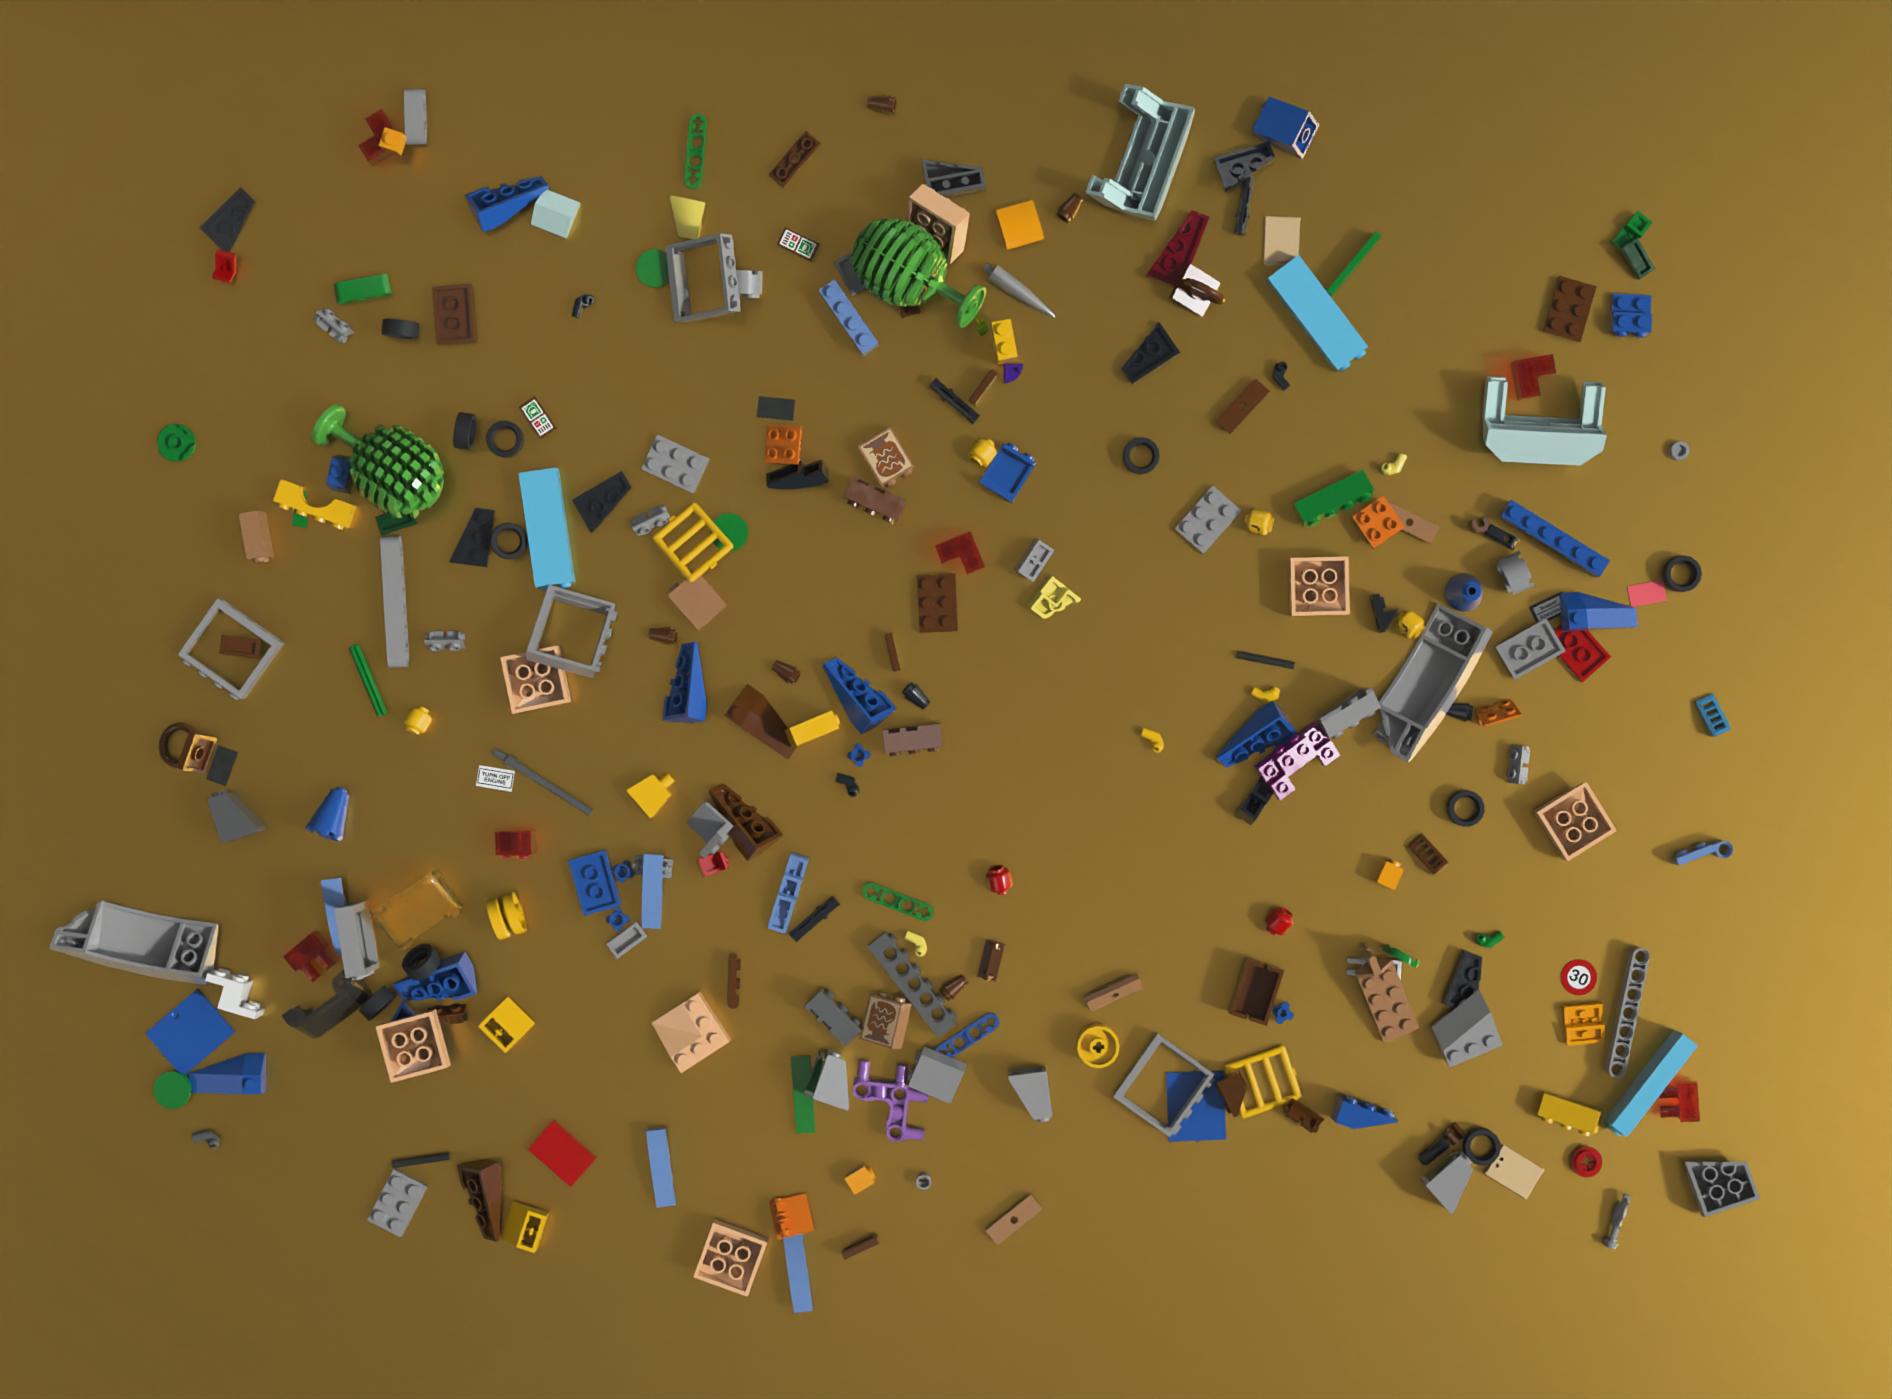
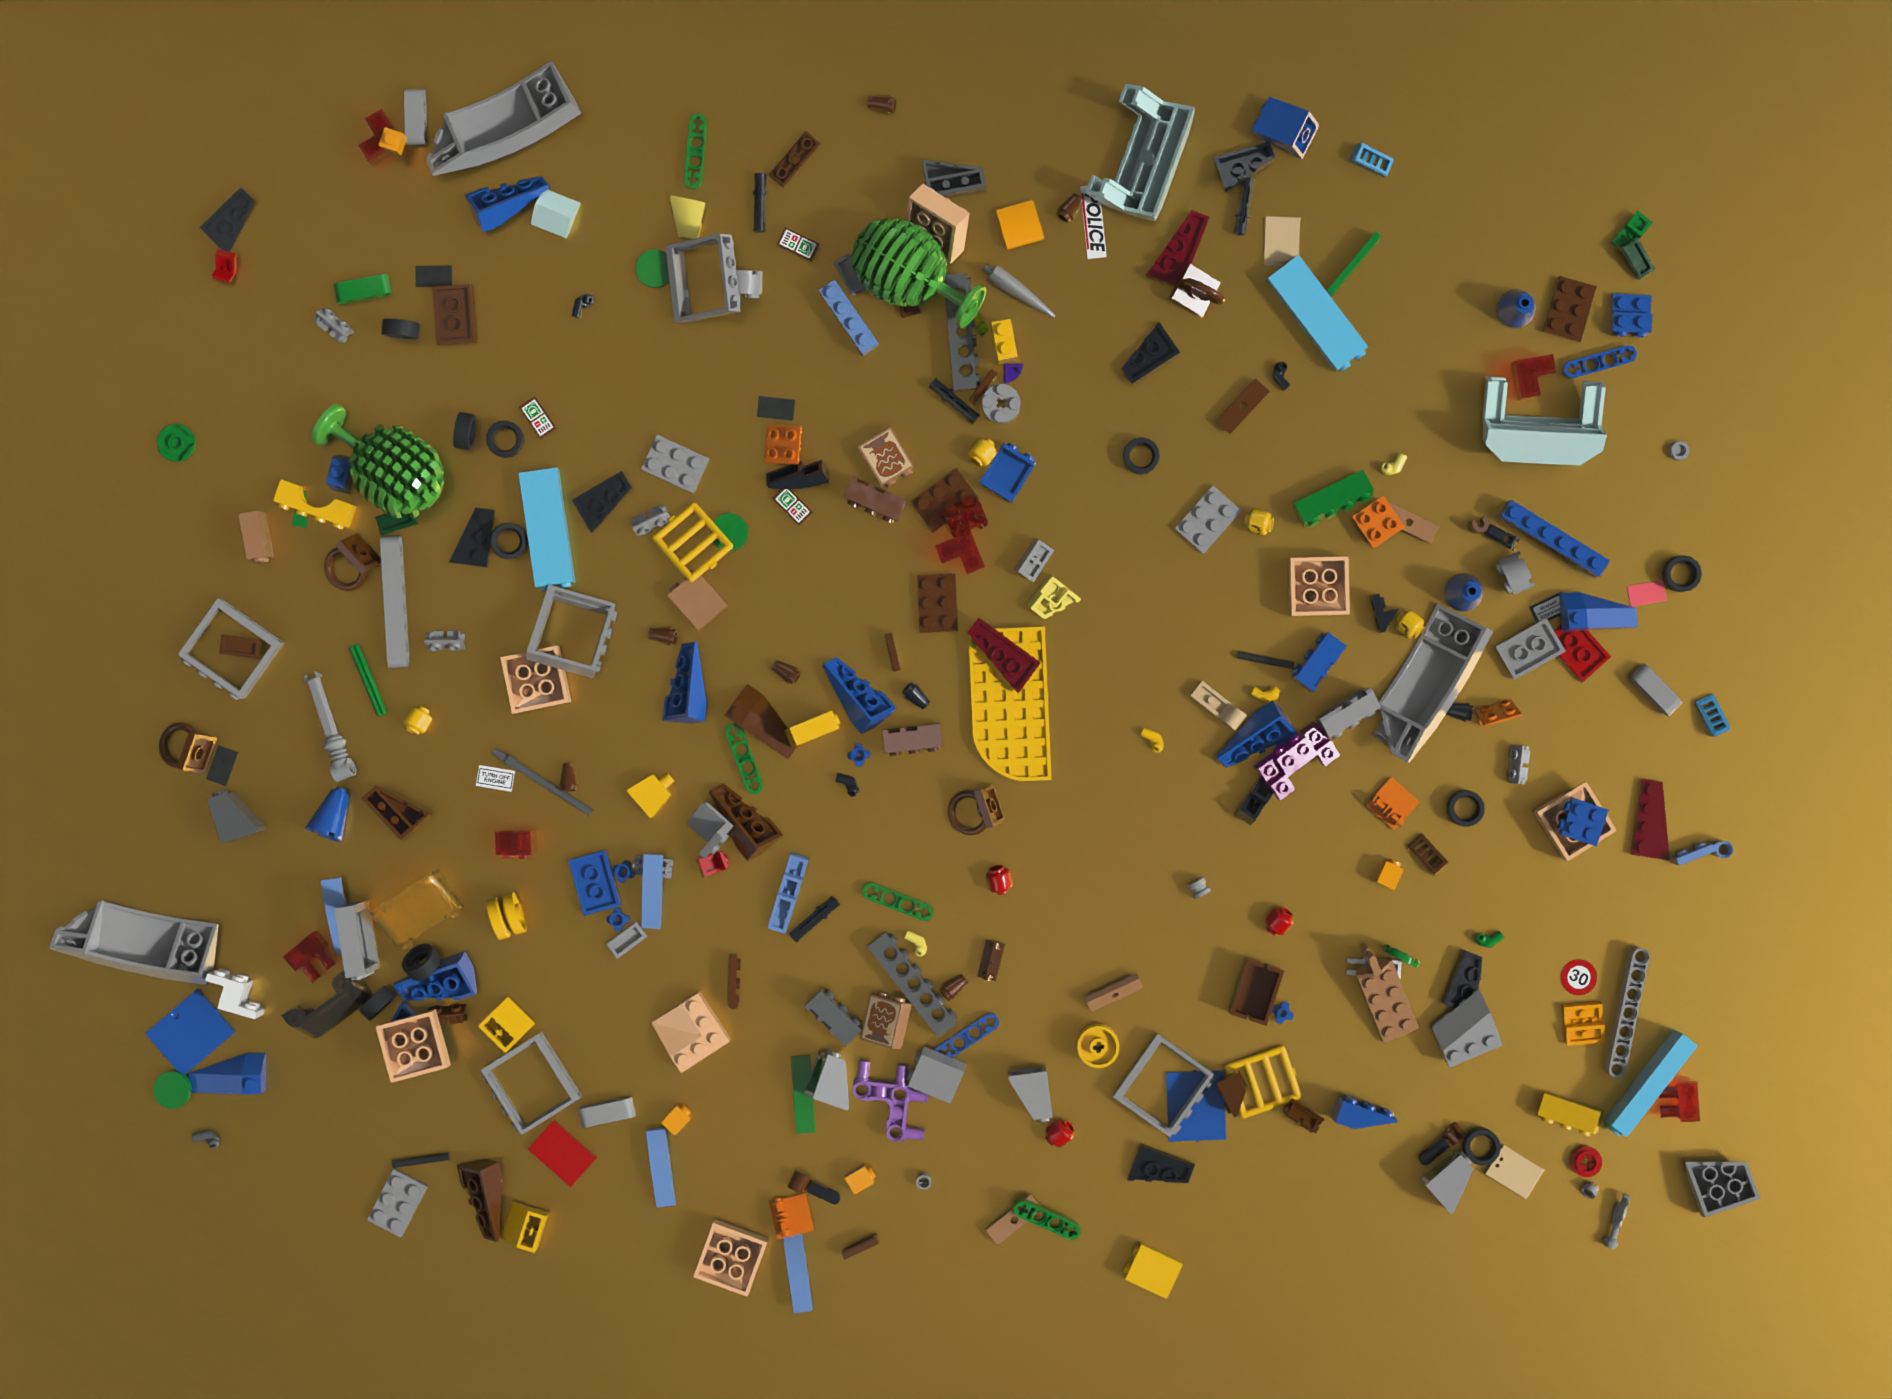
none -> light grey piece [304,671,356,782]
none -> reddish brown tile [324,533,381,591]
none -> reddish brown wedge [361,785,431,842]
none -> pearl dark grey sticker [416,265,452,287]
none -> light grey slope [426,61,581,176]
none -> light grey window [481,1031,582,1135]
none -> reddish brown cone [559,763,579,791]
none -> light grey beam [578,1097,636,1128]
none -> light orange brick [661,1104,692,1136]
none -> green beam [725,723,764,794]
none -> black pin [753,173,768,232]
none -> tile [772,489,813,526]
none -> piece [788,1170,840,1205]
none -> reddish brown plate [910,468,979,533]
none -> clear red brick [940,494,988,538]
none -> dark grey brick [944,273,980,392]
none -> reddish brown tile [948,784,1006,835]
none -> dark red wing [968,618,1041,693]
none -> yellow plate [968,626,1052,781]
none -> light grey brick [982,384,1021,424]
none -> green beam [1012,1198,1081,1240]
none -> red head [1045,1119,1075,1148]
none -> sticker [1080,186,1107,259]
none -> yellow brick [1123,1241,1183,1299]
none -> black wing [1127,1144,1195,1183]
none -> light grey wheel [1187,877,1211,899]
none -> tan plate [1190,681,1247,730]
none -> blue wedge [1292,632,1347,692]
none -> dark azure slope [1349,142,1394,177]
none -> orange hinge [1366,777,1420,831]
none -> blue cone [1497,289,1536,328]
none -> blue plate [1557,797,1609,846]
none -> blue beam [1562,345,1637,379]
none -> light grey hinge [1581,1182,1599,1199]
none -> light grey beam [1630,663,1682,716]
none -> dark red wing [1630,779,1670,861]

